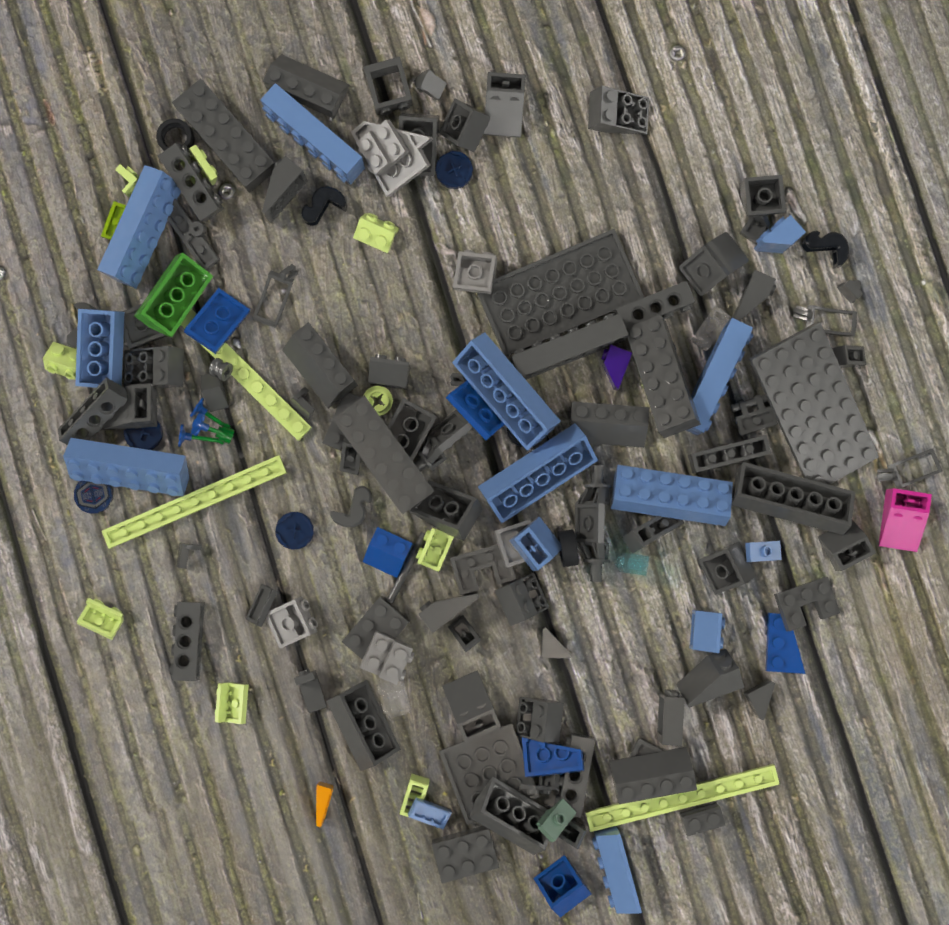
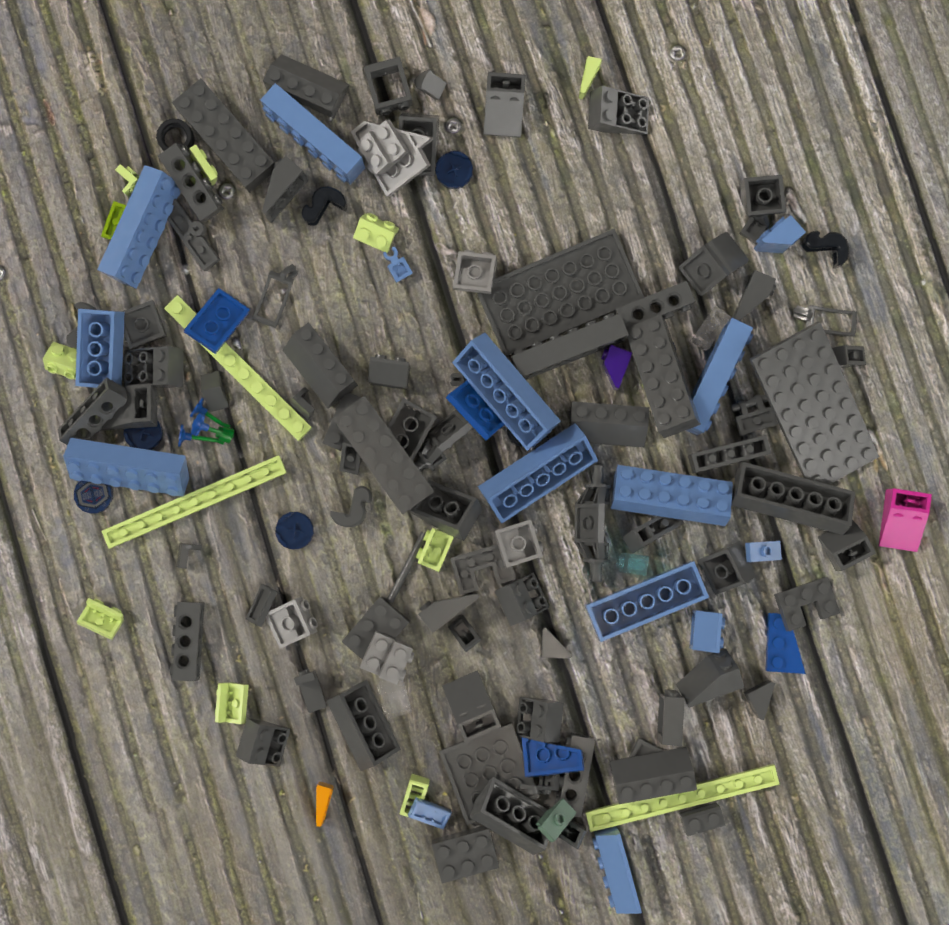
bright green slope [134,252,213,337] -> none
dark grey wheel [209,358,233,381] -> none
yellowish green gear [363,386,393,416] -> none
blue slope [363,527,414,578] -> none
dark grey slope [439,98,491,152] -> none
medium blue slope [509,516,561,571] -> none
blue slope [533,855,592,917] -> none
black tyre [557,529,579,567] -> none
dark grey tile [837,279,863,303] -> none
dark grey sword [876,448,942,489] -> none
none -> dark grey slope [236,718,290,767]
none -> medium blue plate [383,247,413,283]
none -> yellowish green slope [578,56,602,100]
none -> medium blue brick [584,561,709,642]

